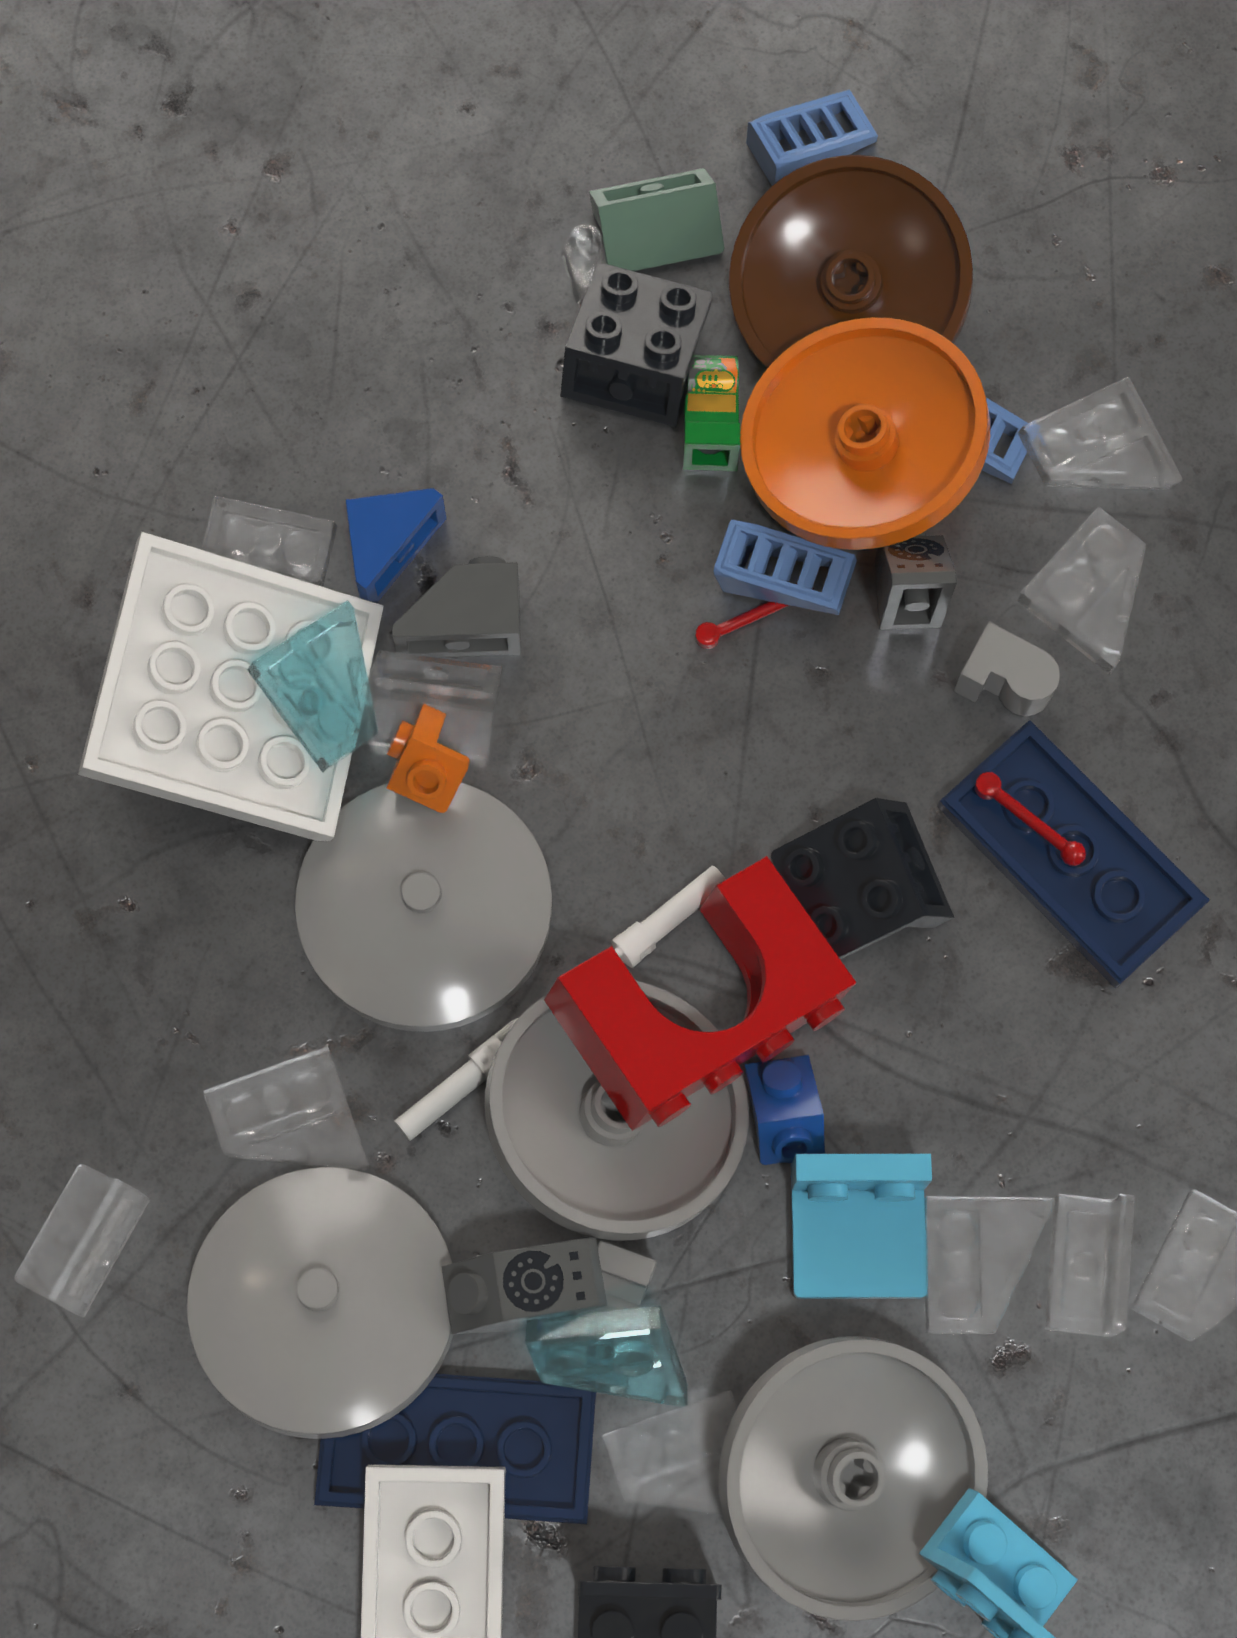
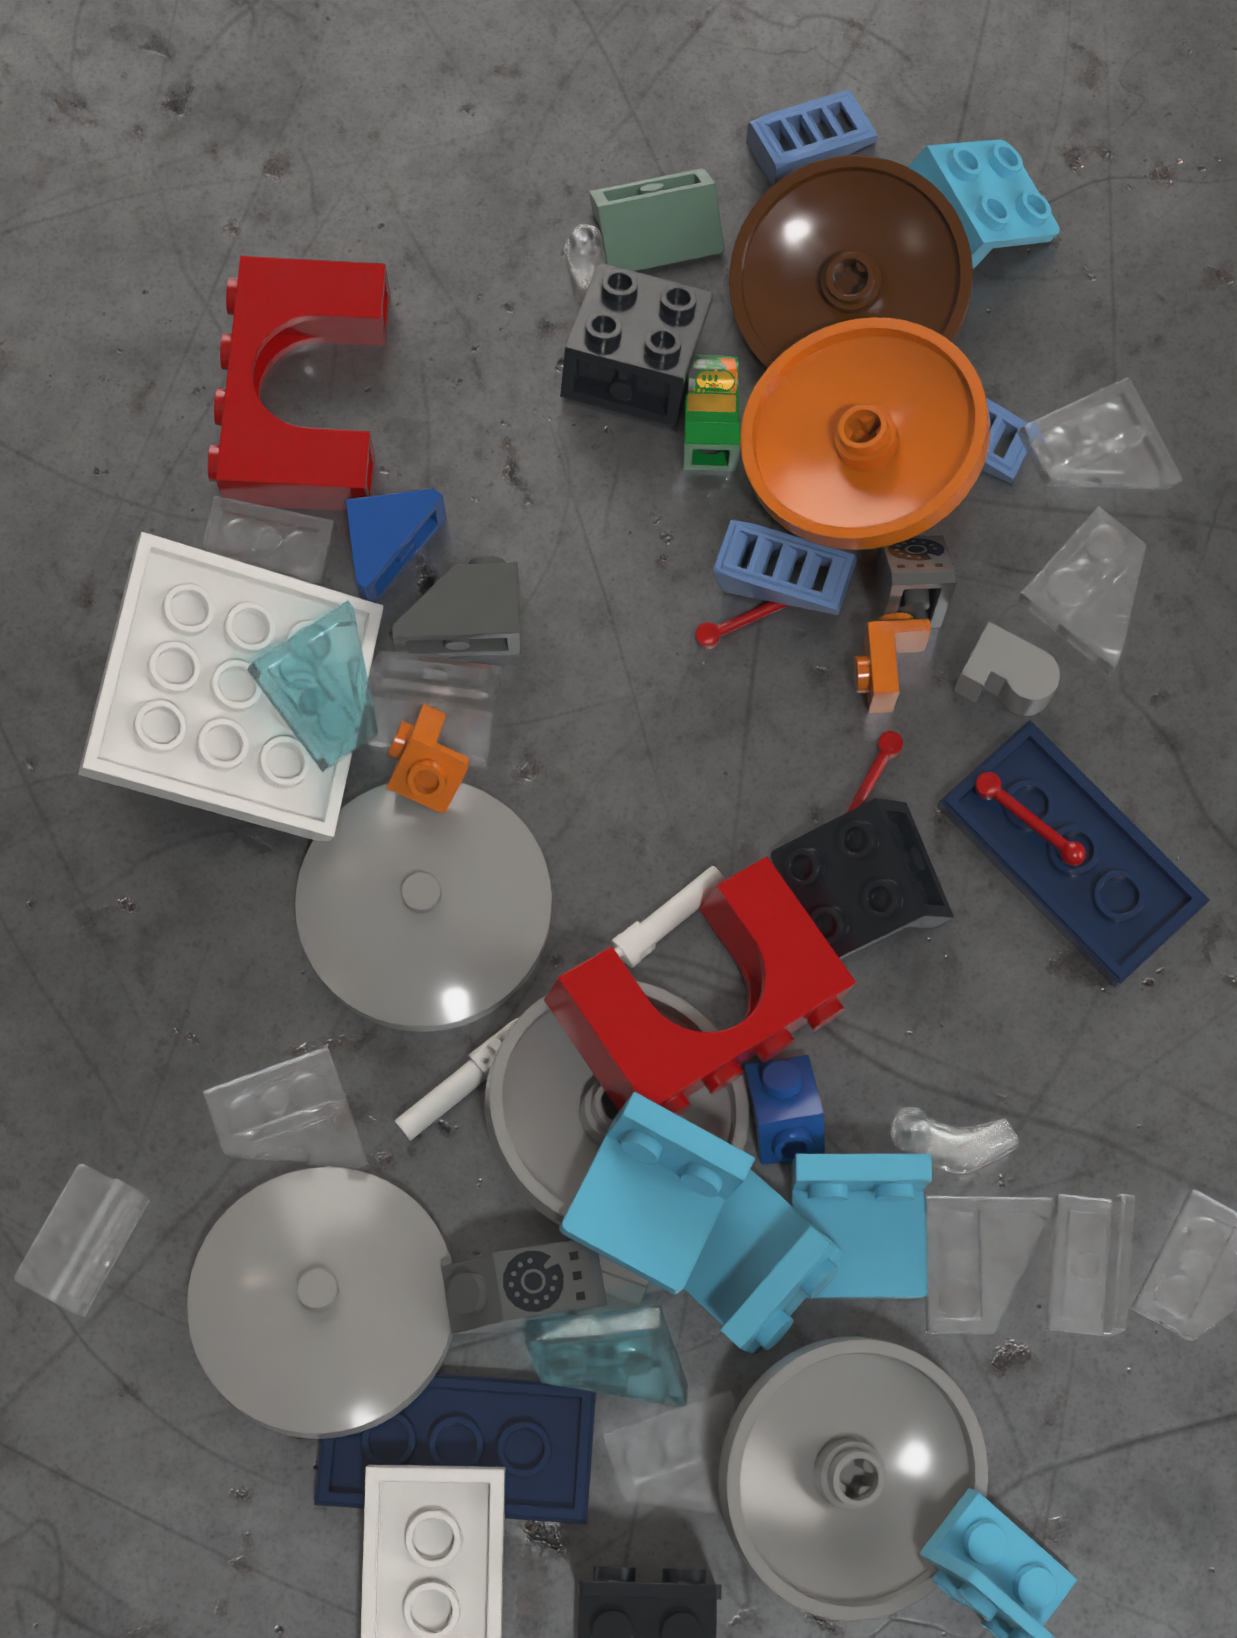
none -> red arch [207,255,390,511]
none -> medium azure bracket [559,1092,755,1294]
none -> medium azure bracket [683,1170,844,1355]
none -> red hinge [846,731,903,813]
none -> orange bracket [854,613,931,714]
none -> clear arm [890,1107,1019,1174]
none -> medium azure bracket [908,140,1060,269]

